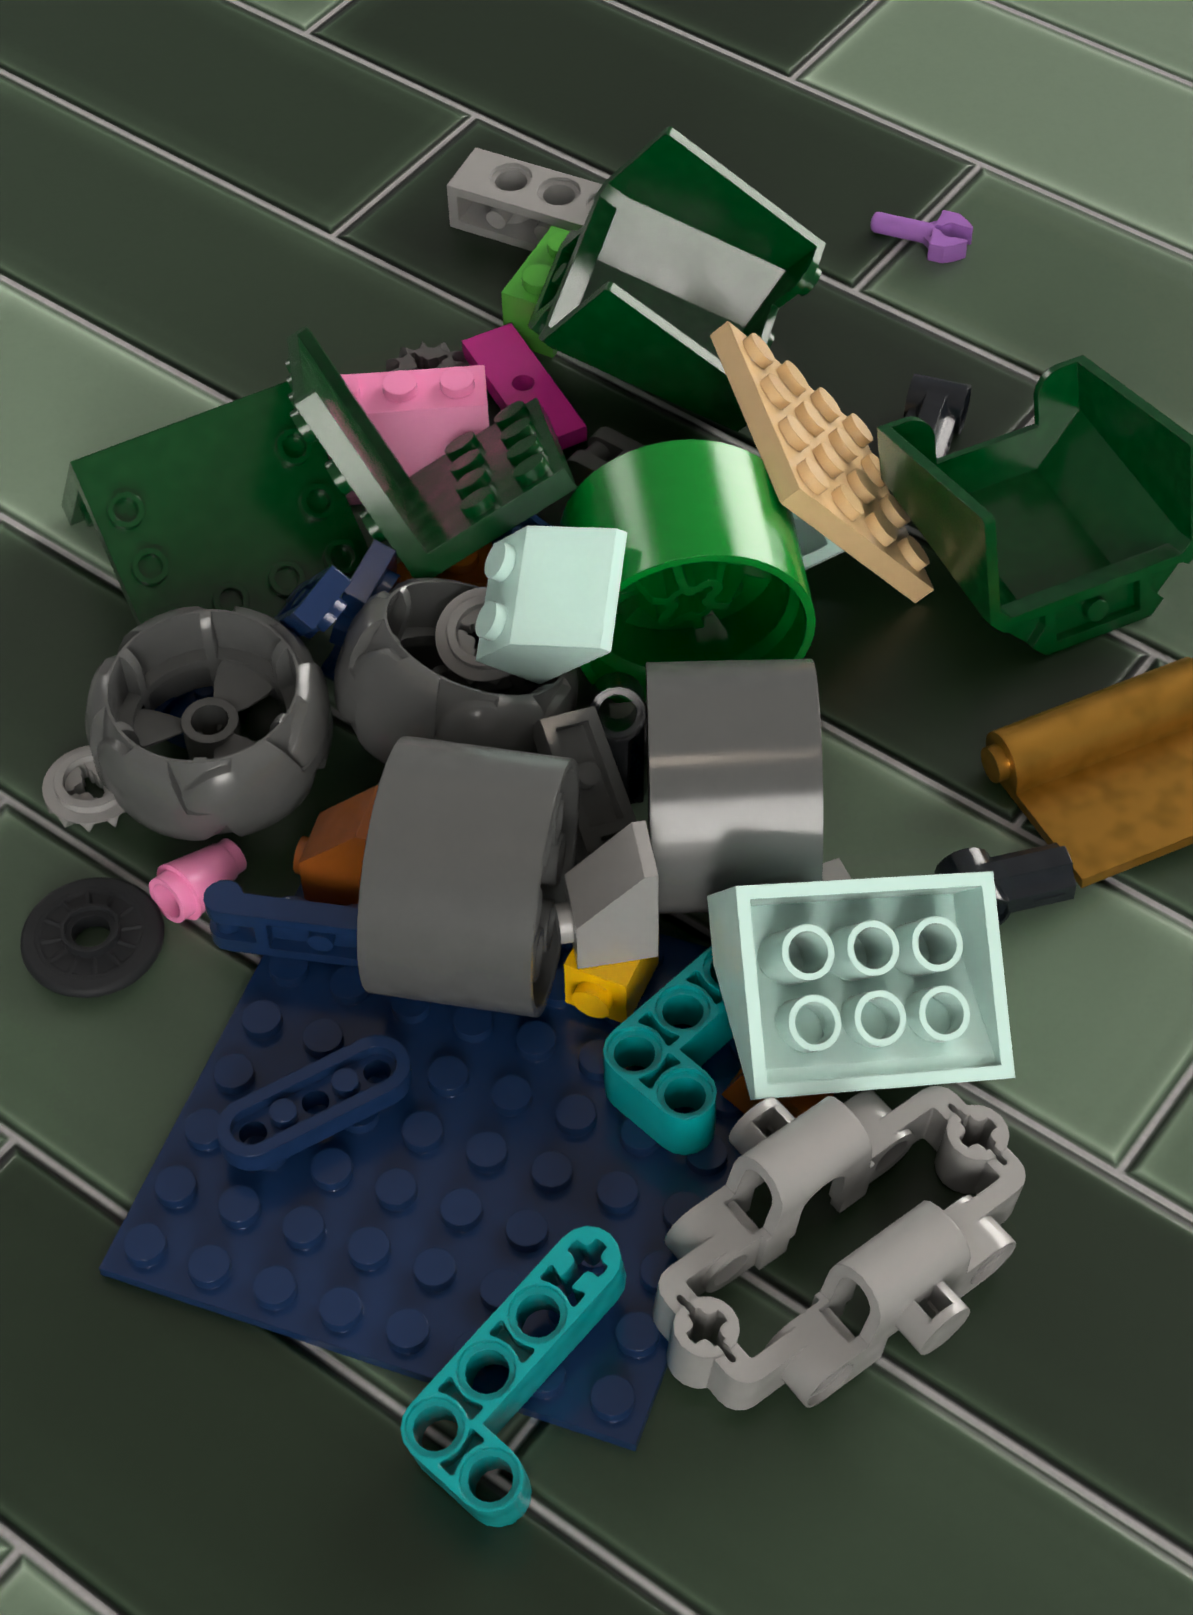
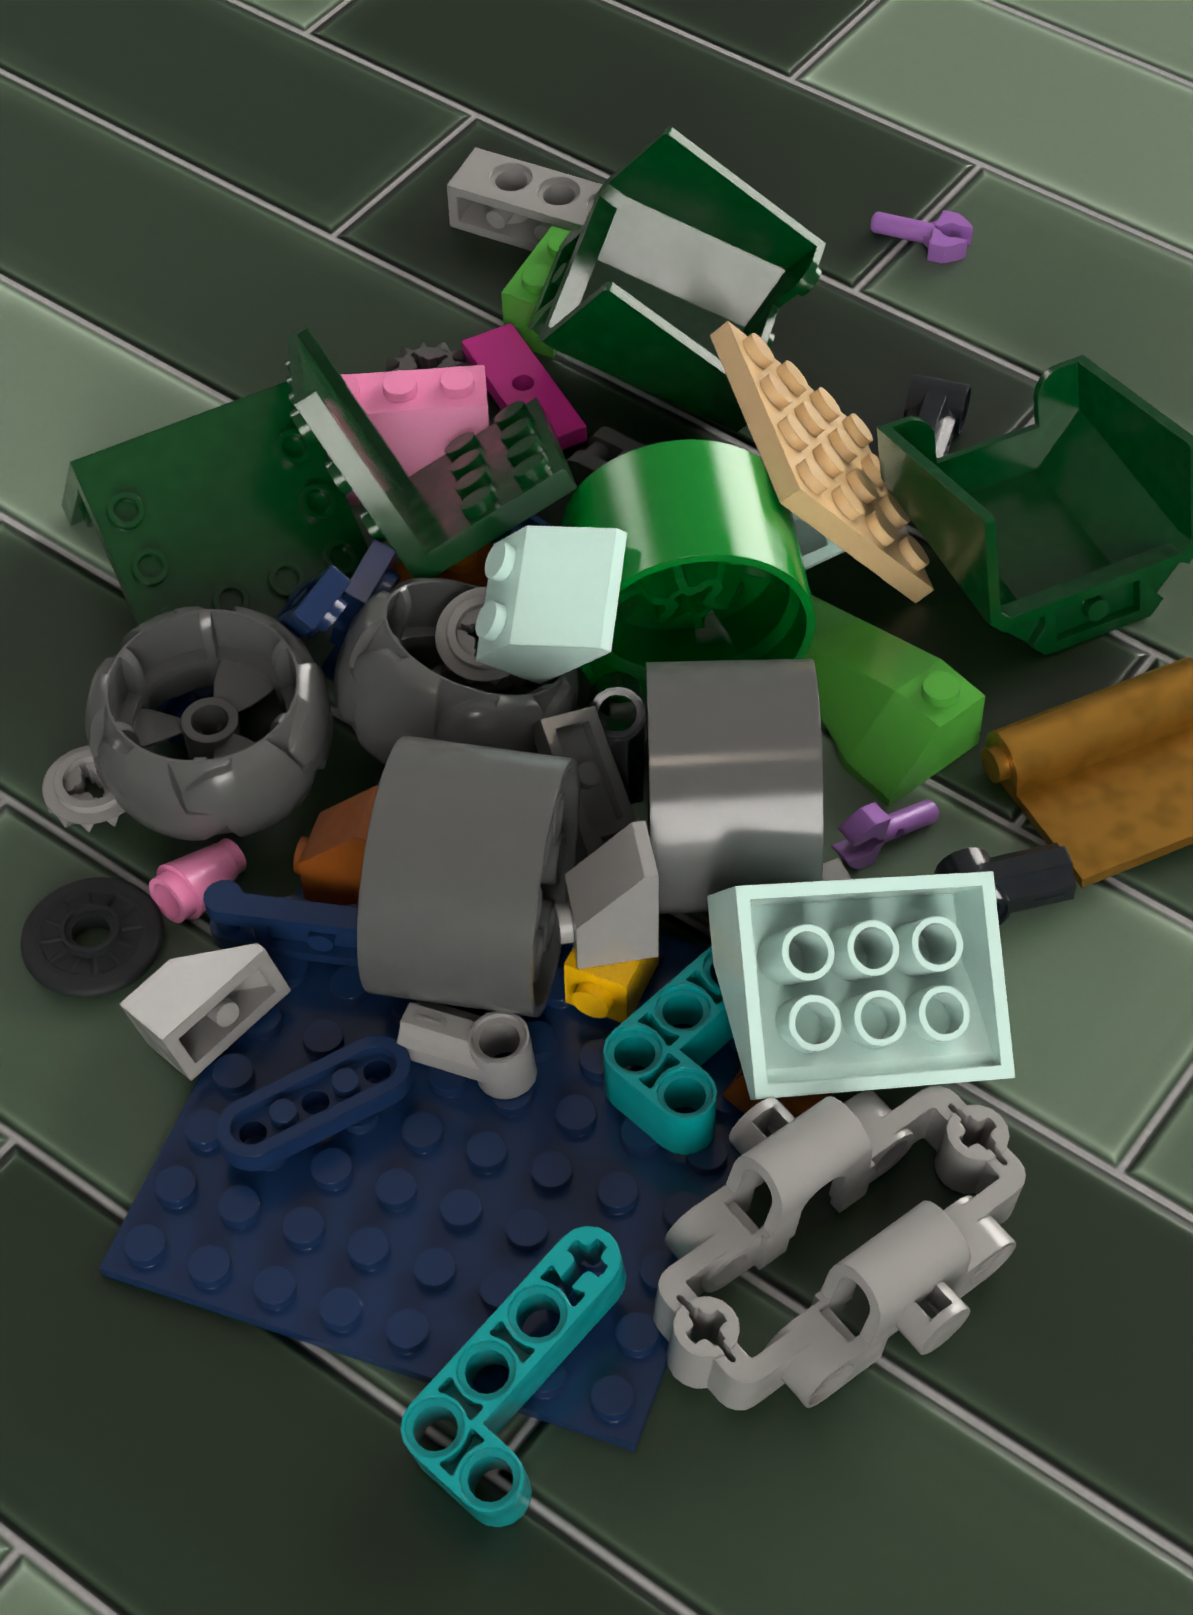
none -> light grey slope [119,943,291,1081]
none -> light grey piece [396,1000,537,1100]
none -> bright green wedge [803,595,985,807]
none -> medium lavender bar [832,799,939,869]

